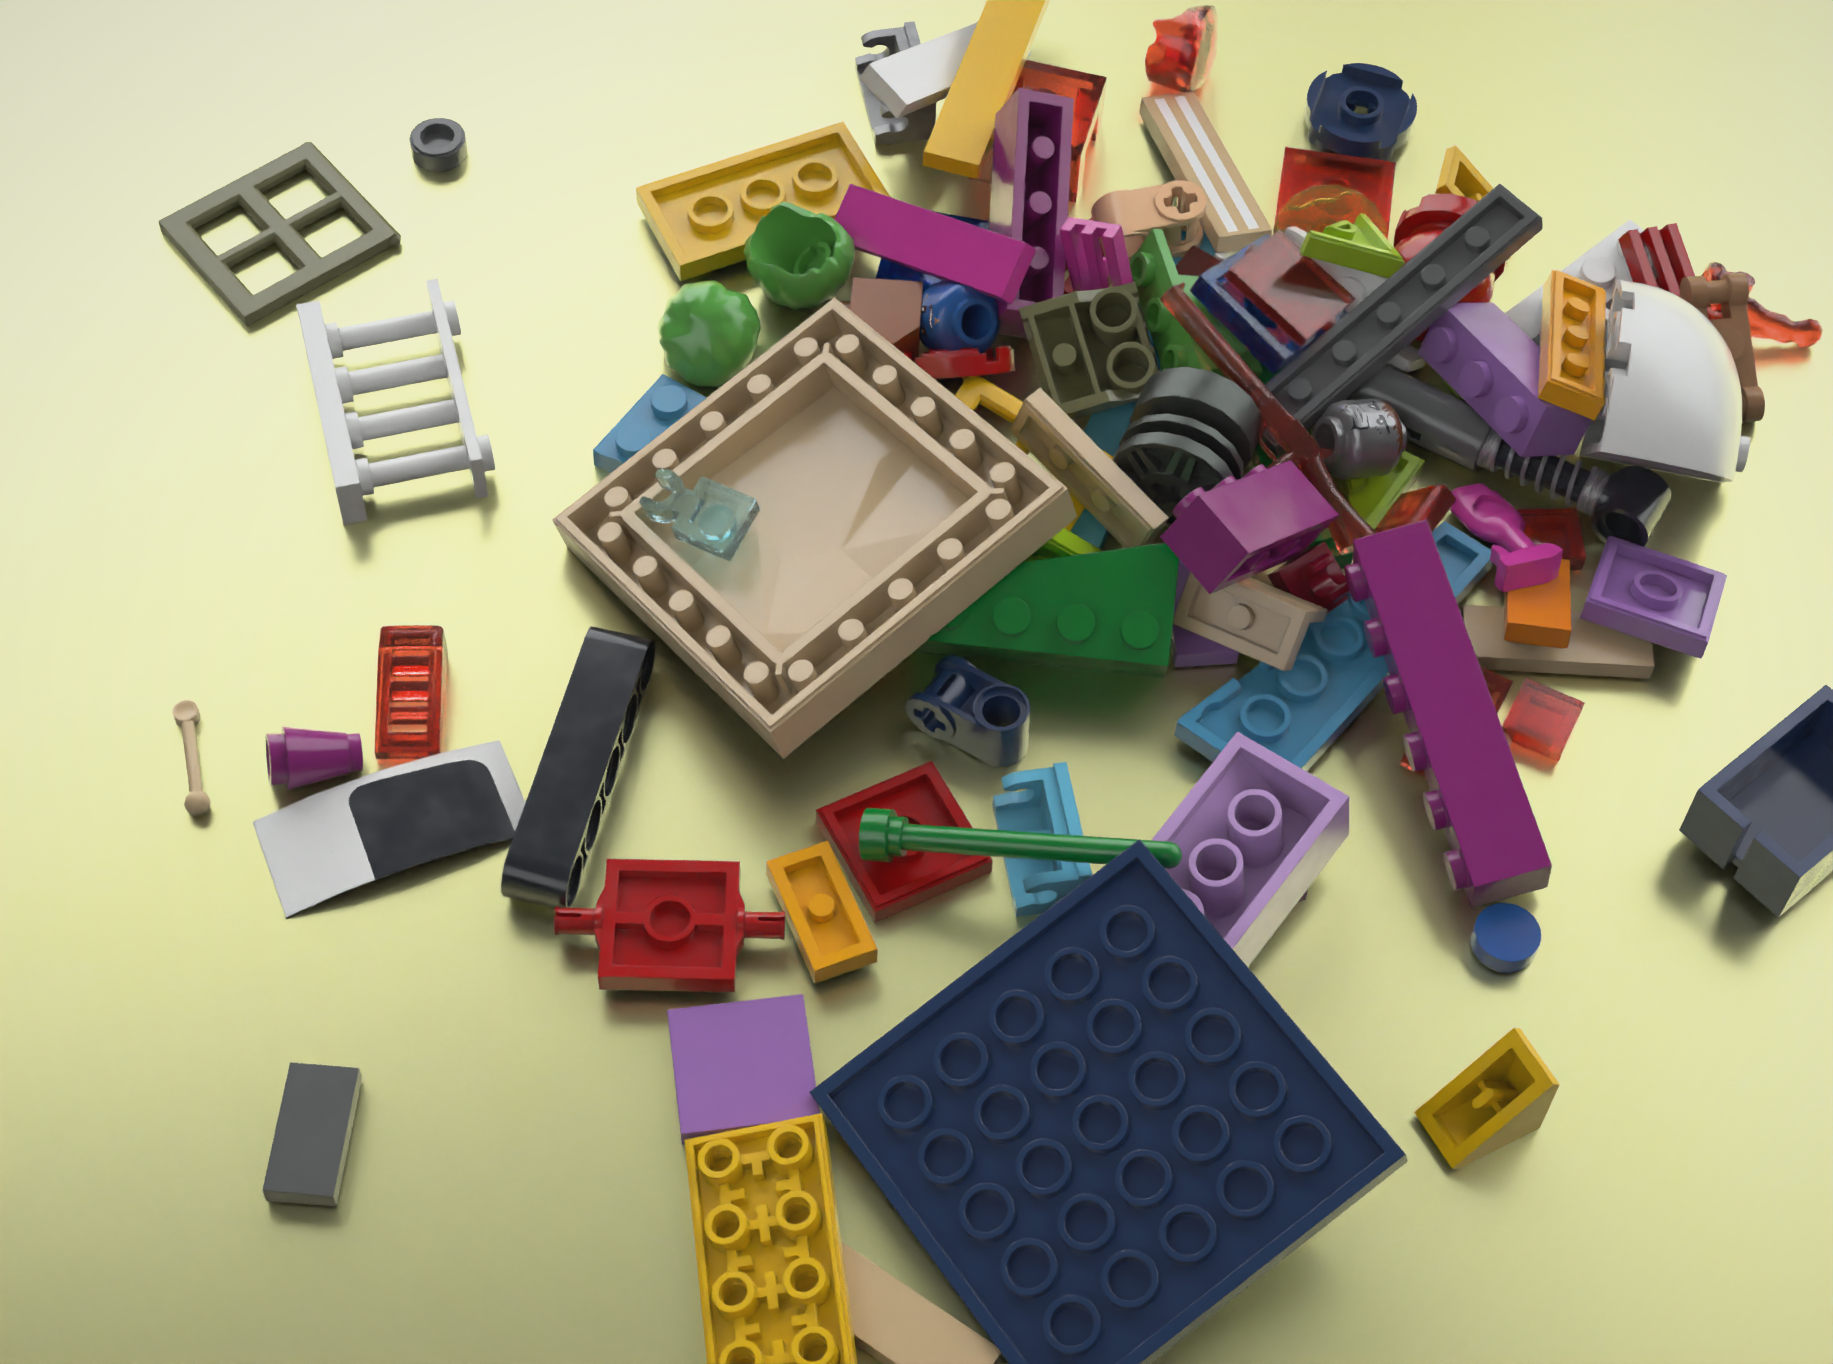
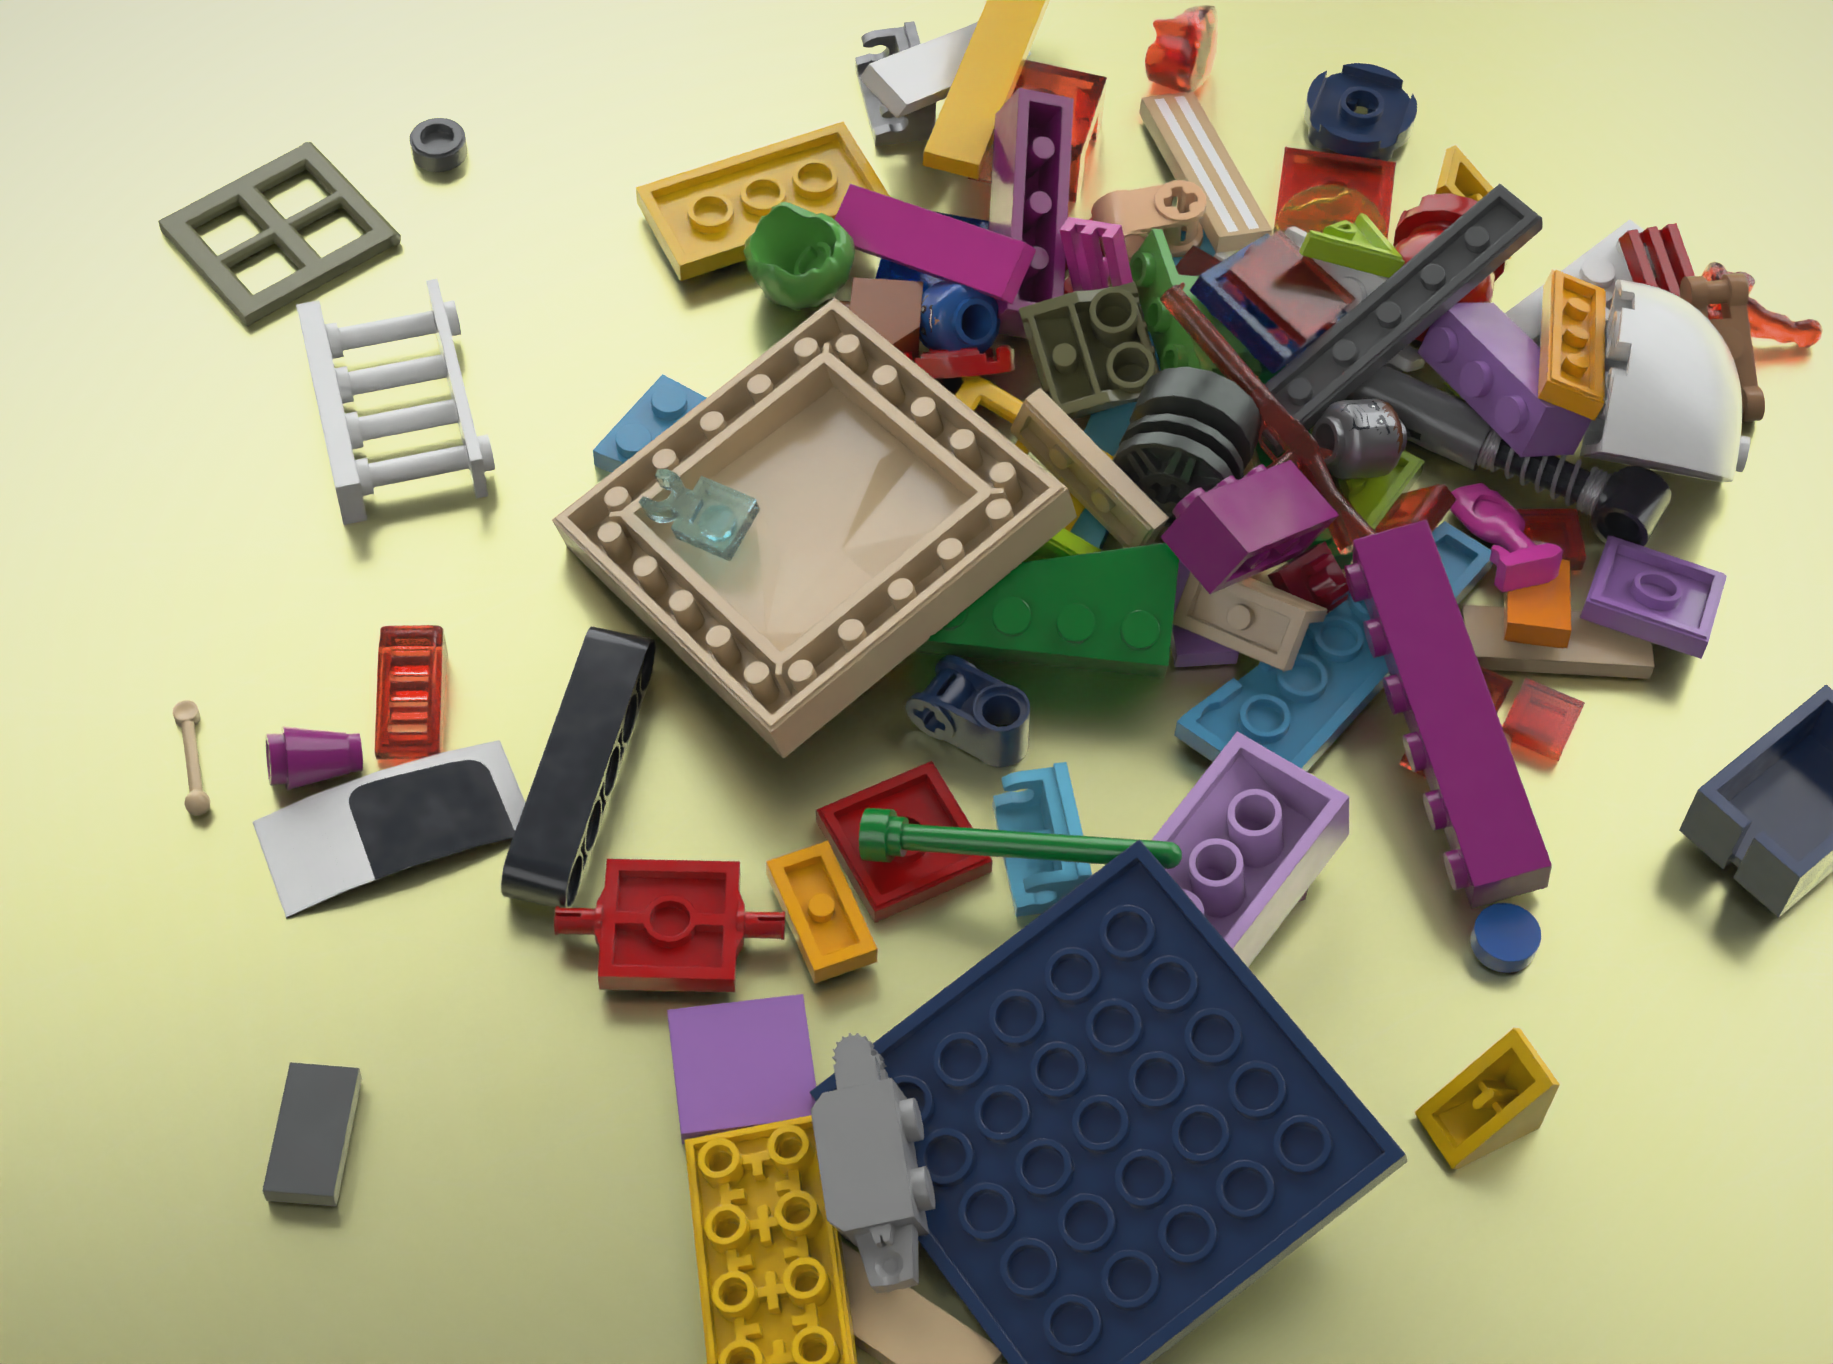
bright green hair [657,280,761,387] -> none
none -> light grey hinge [811,1033,935,1293]

